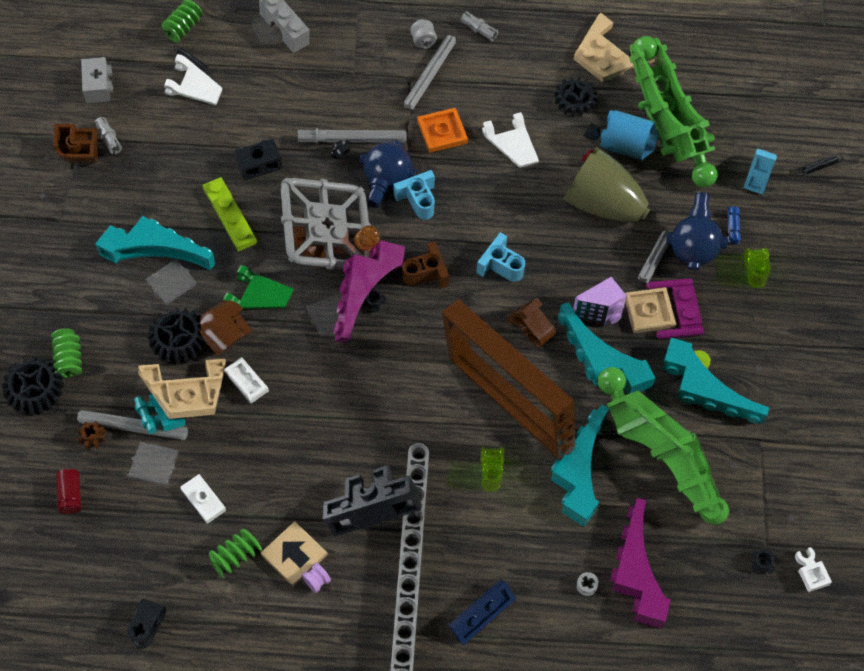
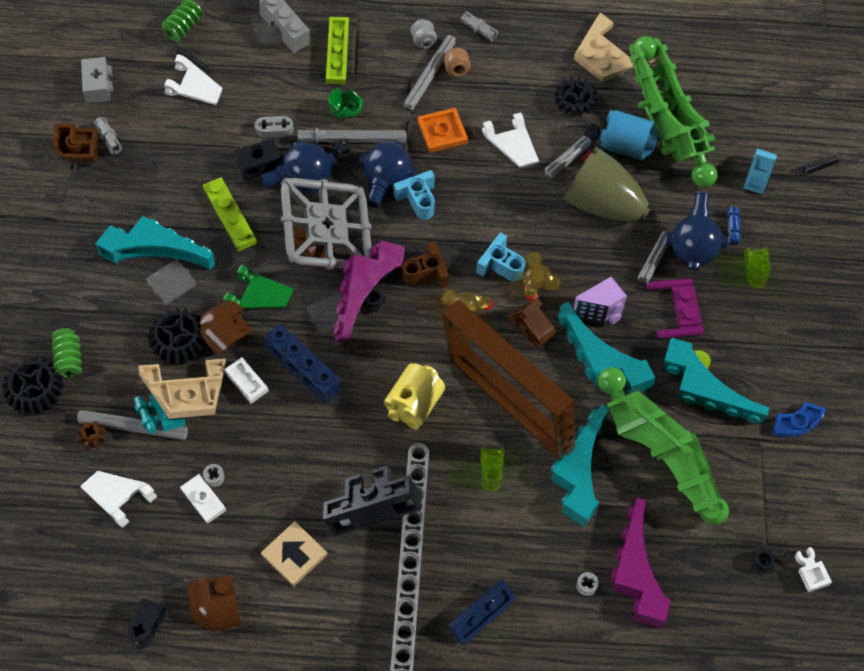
dark red piece [56,469,82,514] -> none
clear piece [128,442,179,486] -> none
bright green piece [209,529,262,579] -> none
lavender wheel [301,563,331,593] -> none
clear orange wheel [354,225,380,251] -> none
tan tile [625,287,676,334] -> none
none -> white flag [80,471,157,528]
none -> reddish brown brick [187,575,241,631]
none -> light grey bush [203,464,225,487]
none -> light grey beam [255,116,294,138]
none -> dark blue piece [260,141,336,194]
none -> dark blue brick [264,323,342,405]
none -> lime plate [326,17,349,84]
none -> green hair [328,88,363,119]
none -> light yellow cylinder [384,364,445,430]
none -> clear yellow animal [440,288,493,313]
none -> medium nougat head [444,47,471,77]
none -> clear yellow animal [523,252,561,300]
none -> light grey axle [545,136,592,178]
none -> blue tile [771,402,826,438]

